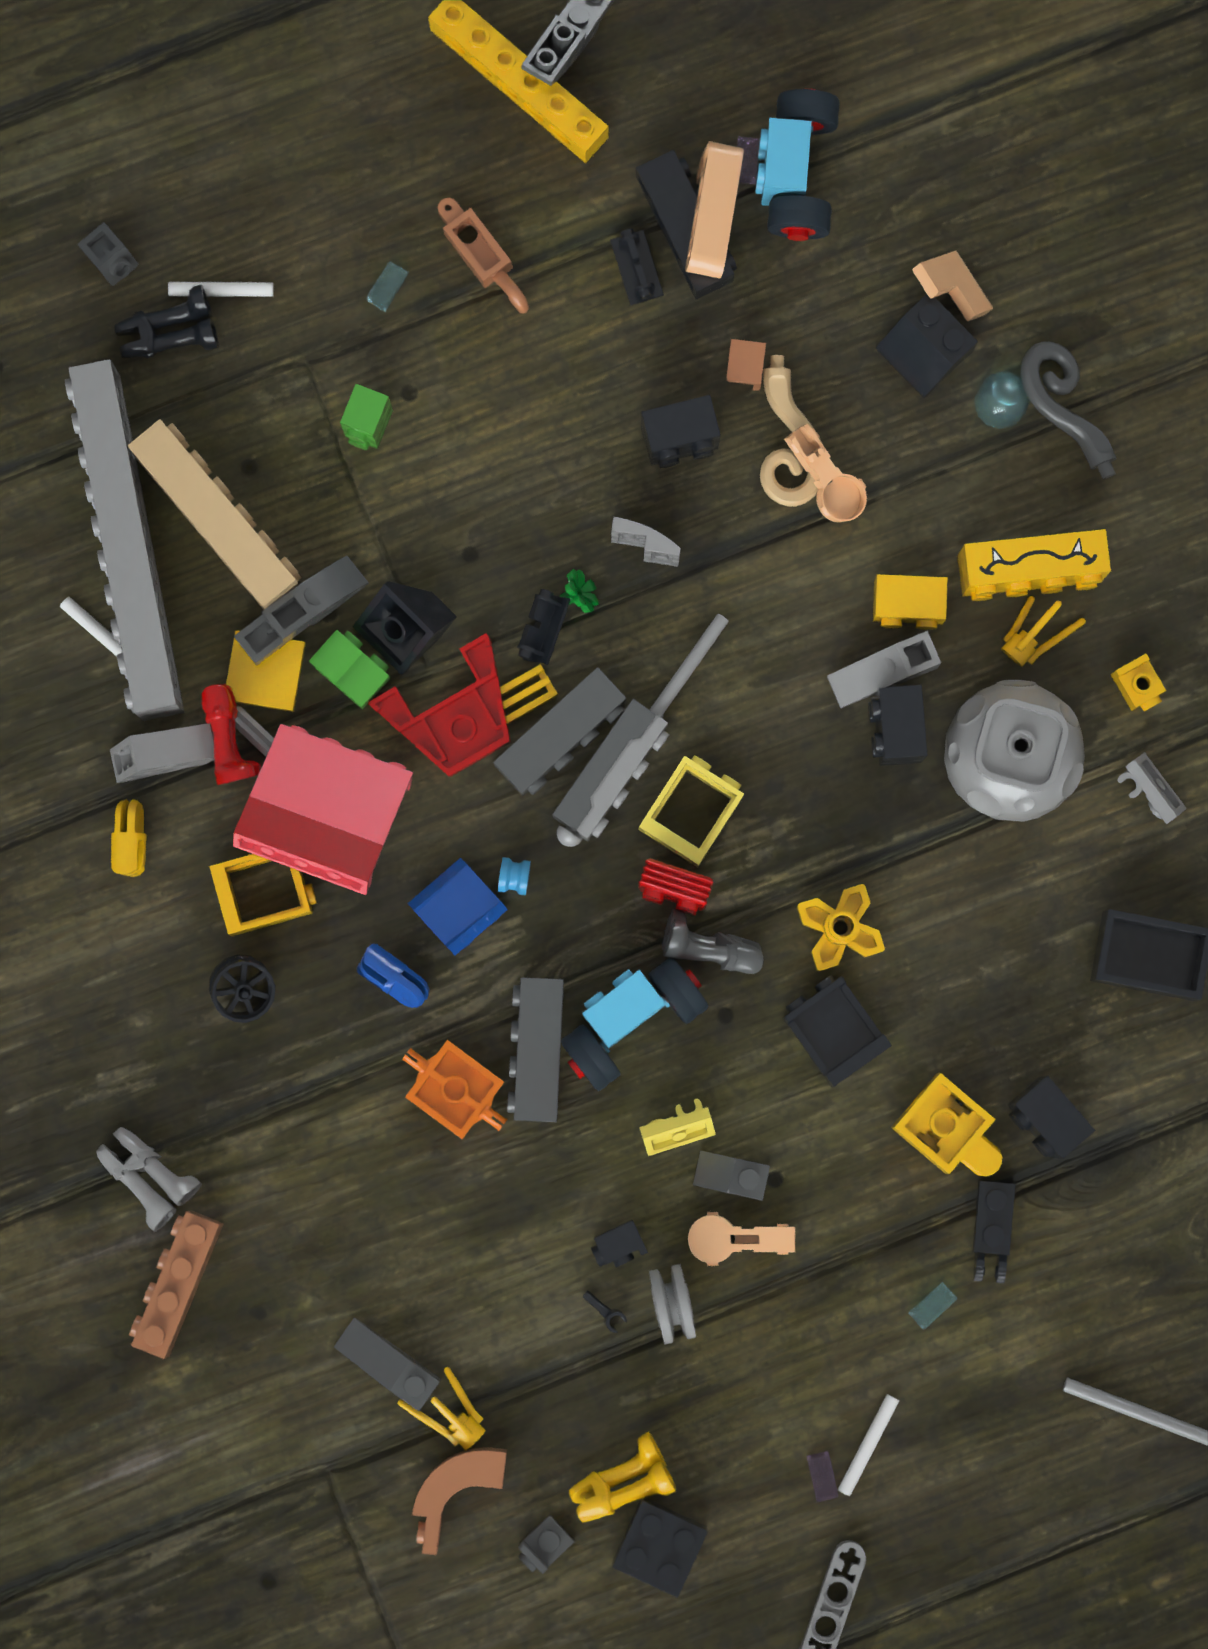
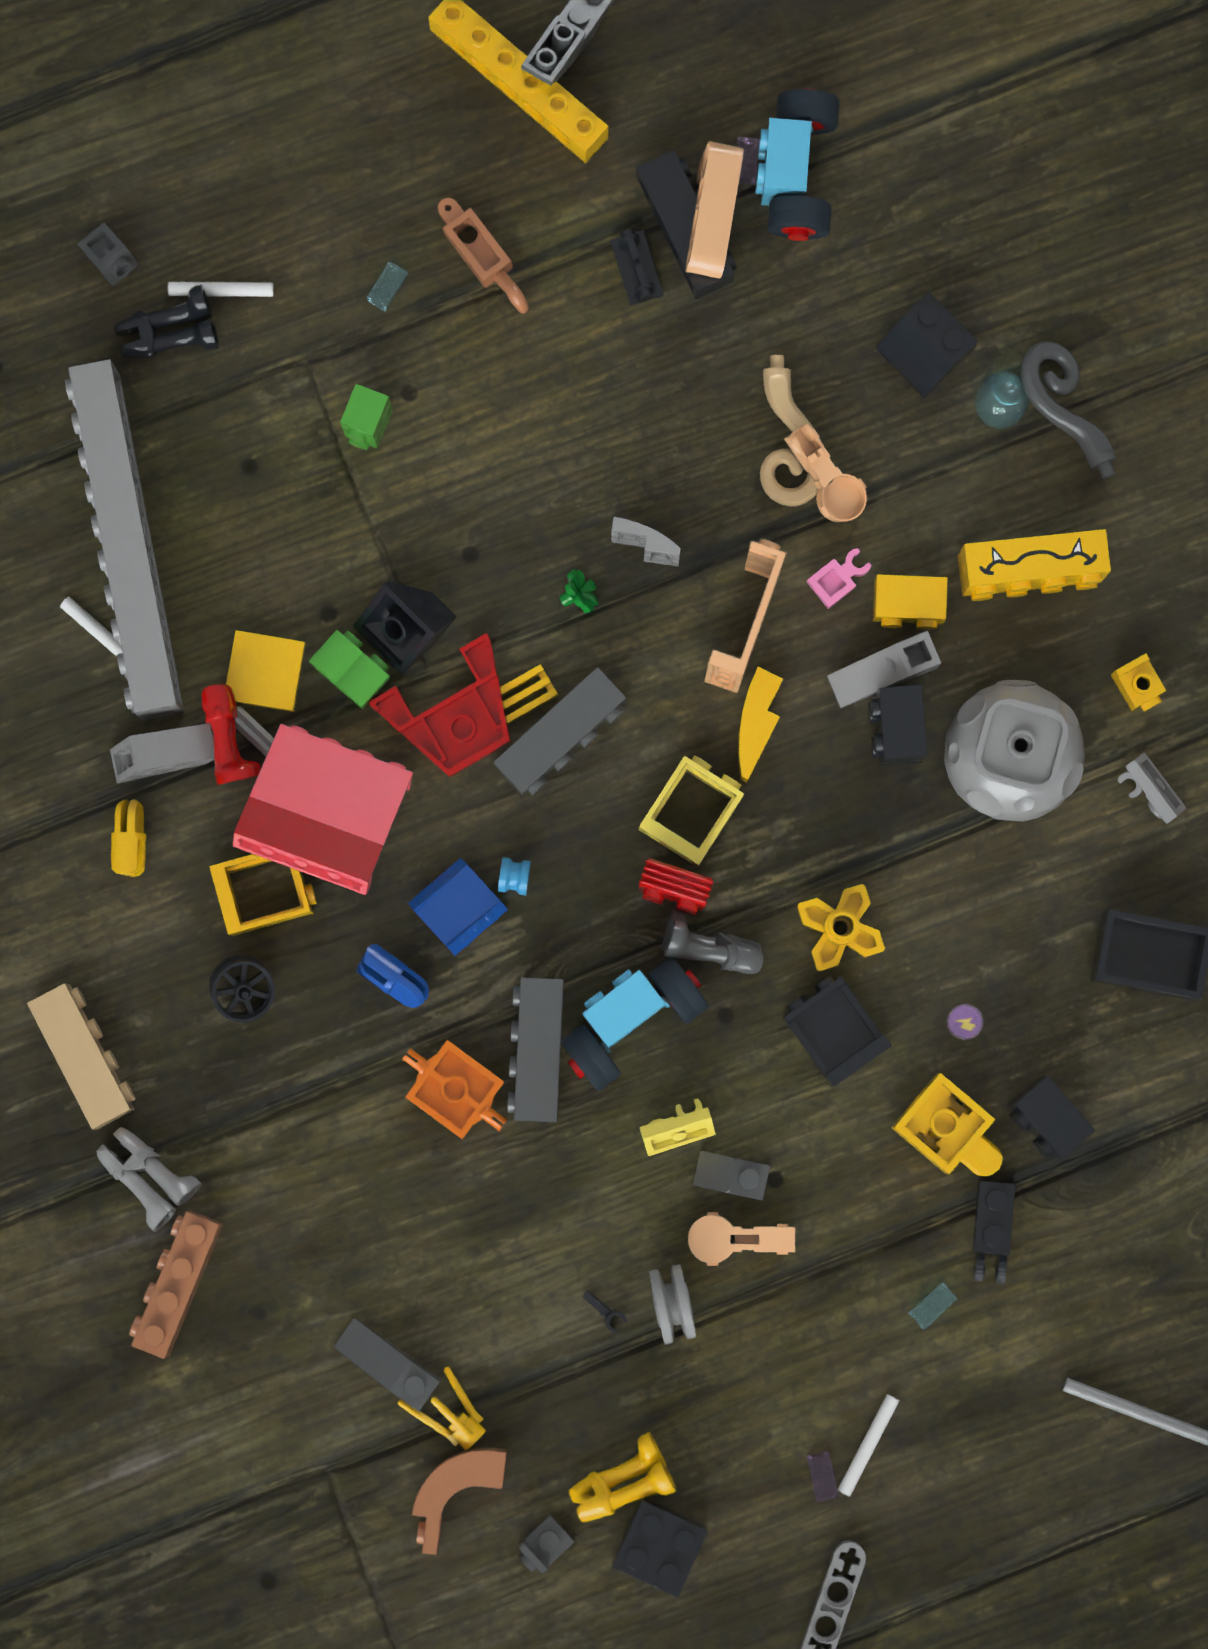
tan brick [127,419,301,610] -> none
dark grey slope [234,556,369,666] -> none
black hinge [517,589,571,665] -> none
piece [552,614,729,847] -> none
black brick [591,1219,648,1267] -> none
black brick [641,395,721,468] -> none
nougat panel [726,339,766,391] -> none
light nougat tile [912,251,993,321] -> none
yellow plant [1001,596,1086,667] -> none
none -> tan brick [27,983,136,1130]
none -> light nougat panel [705,539,786,693]
none -> yellow slope [738,666,783,783]
none -> bright pink plate [806,548,872,609]
none -> clear tile [947,1004,983,1040]

